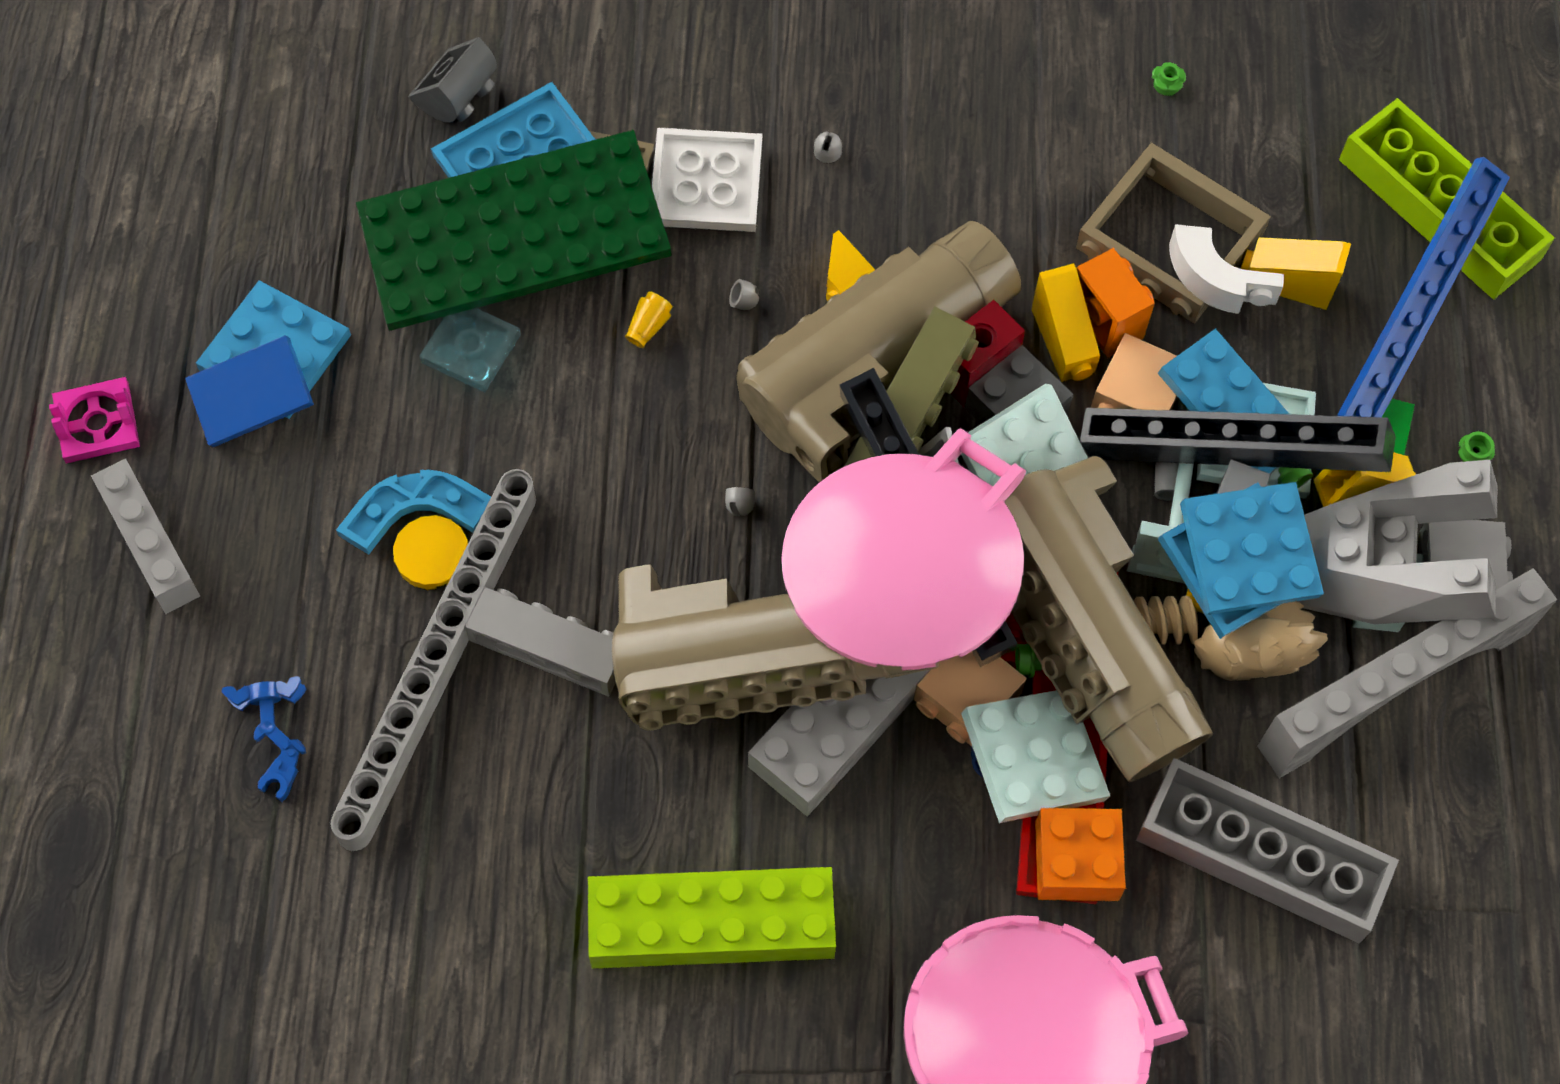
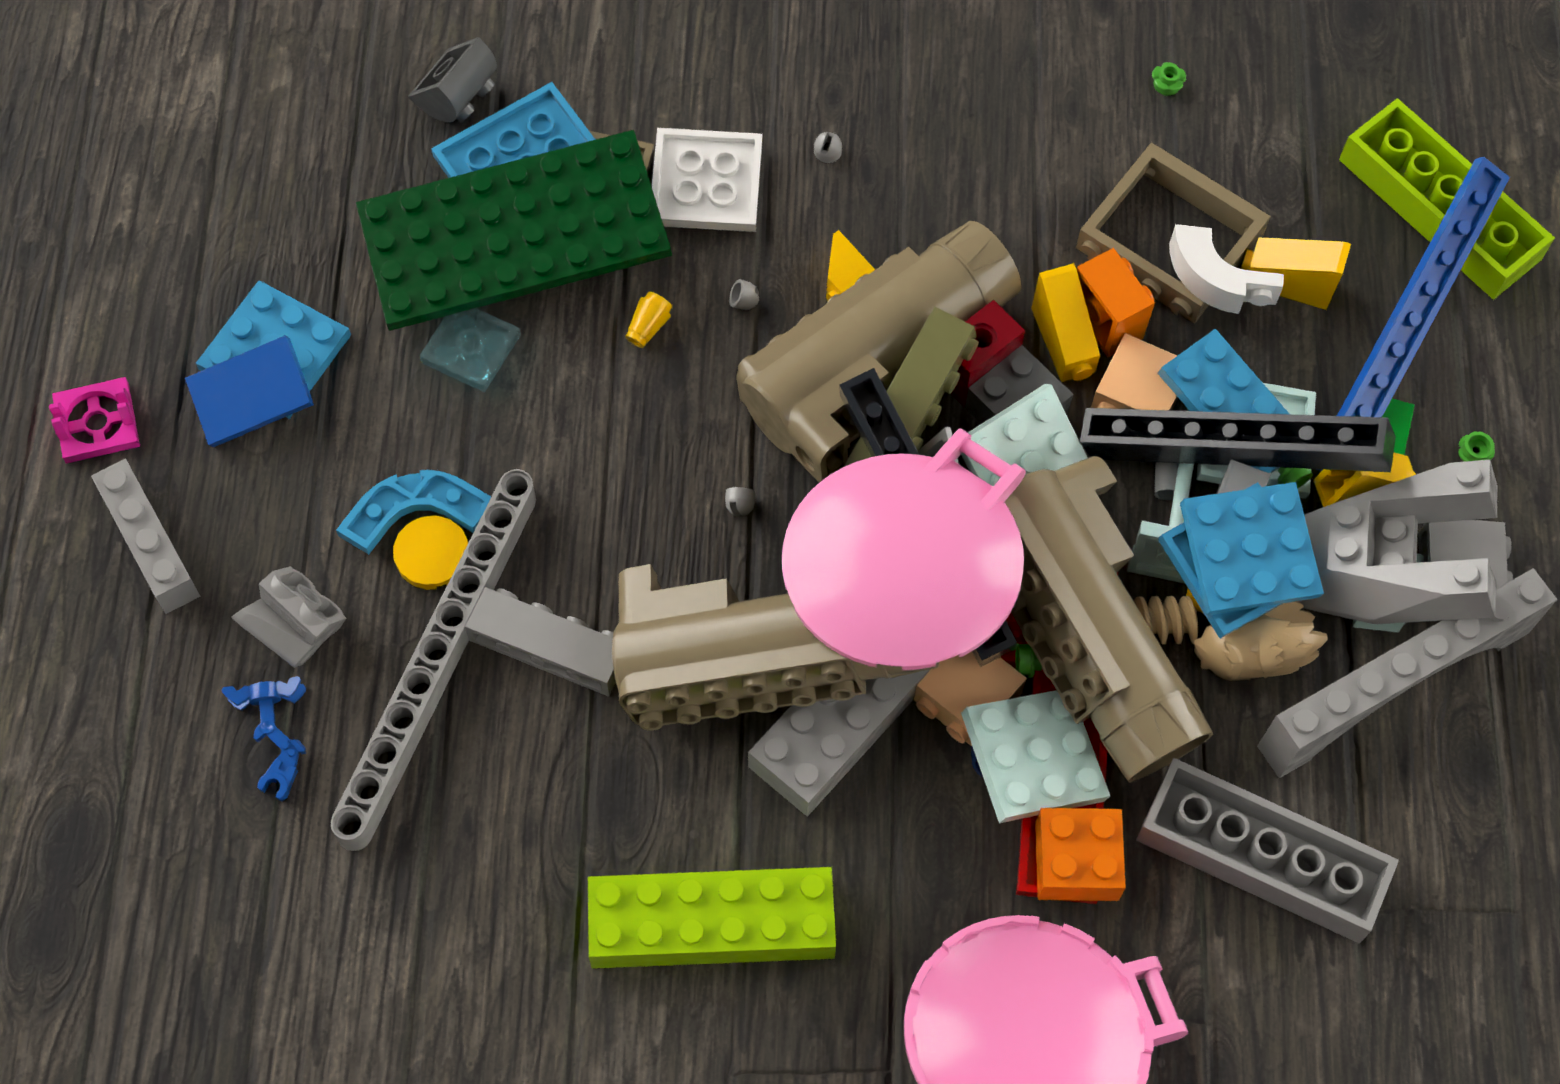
none -> light grey piece [231,566,346,668]

